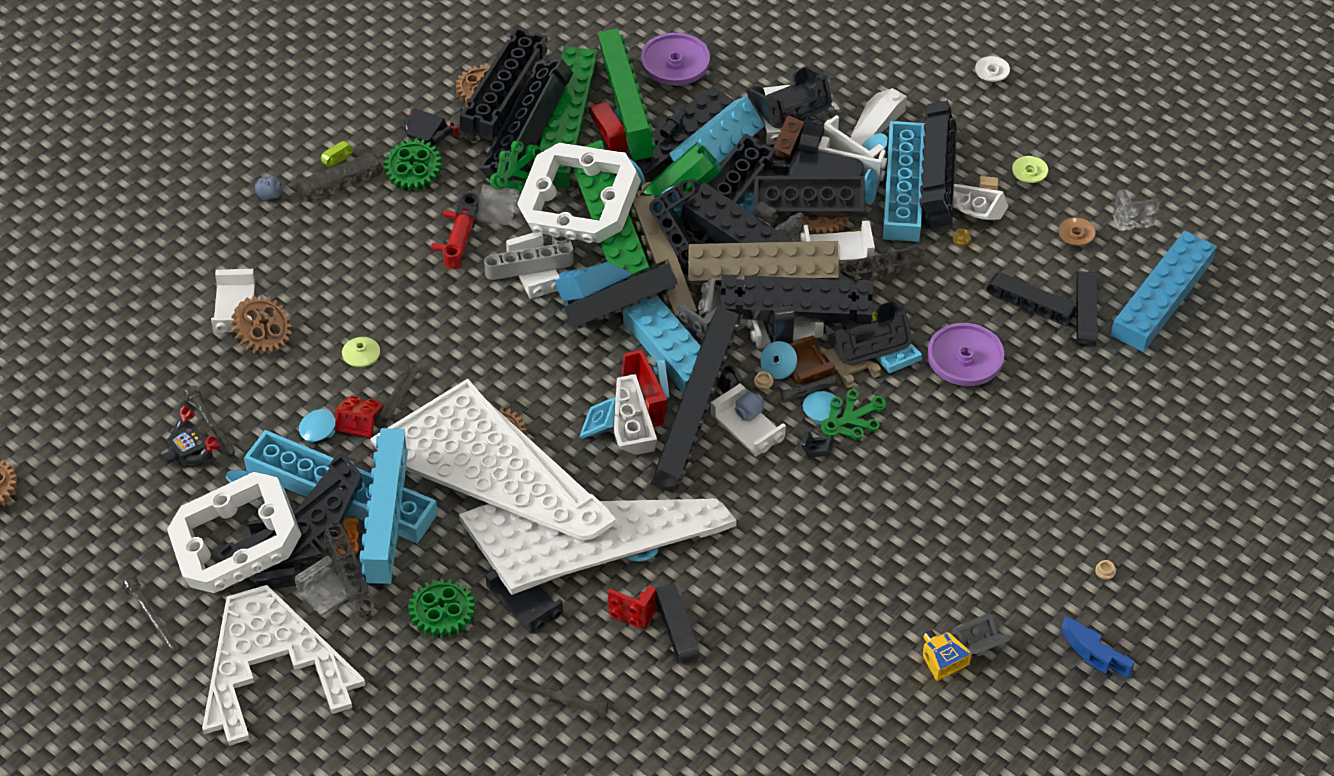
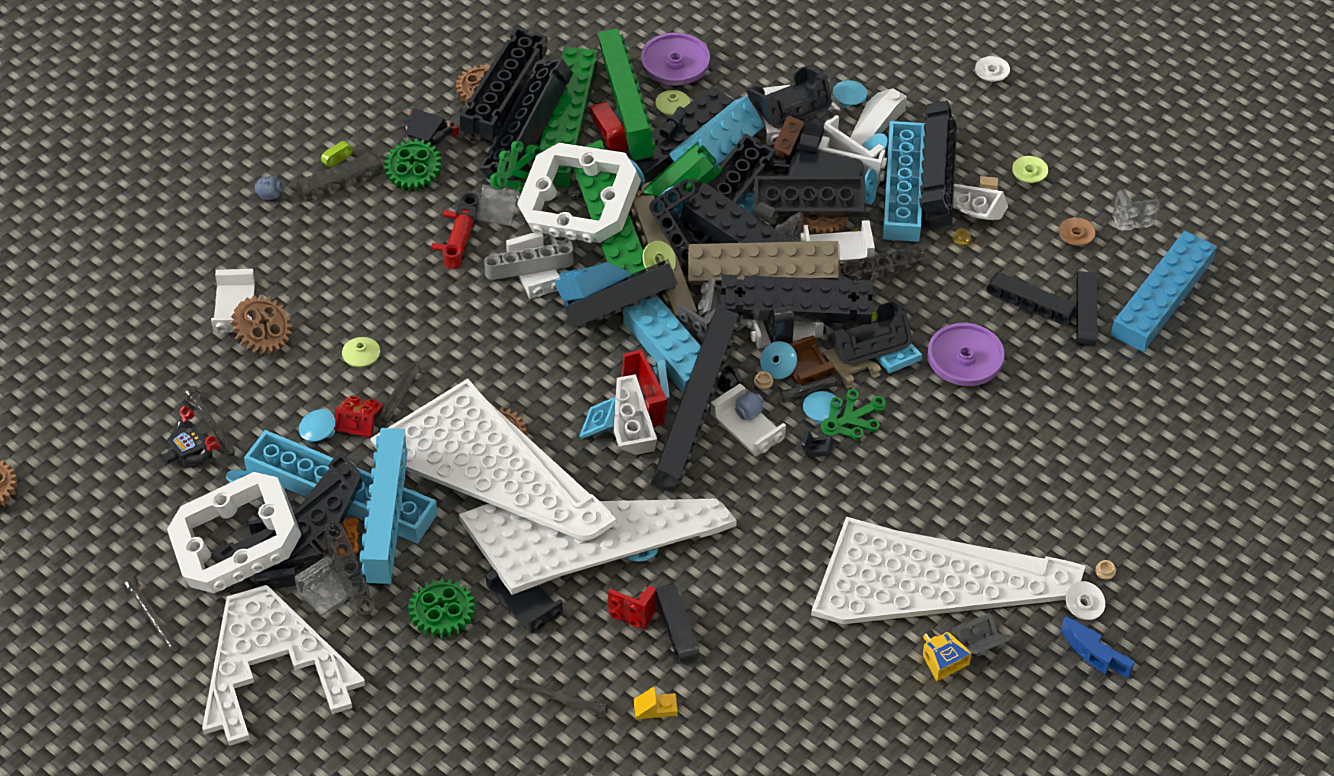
none -> yellow slope [634,687,678,719]
none -> yellowish green dish [643,241,676,270]
none -> yellowish green dish [656,90,690,116]
none -> white wing [811,517,1085,624]
none -> medium azure dish [832,80,867,108]
none -> white dish [1066,581,1105,620]

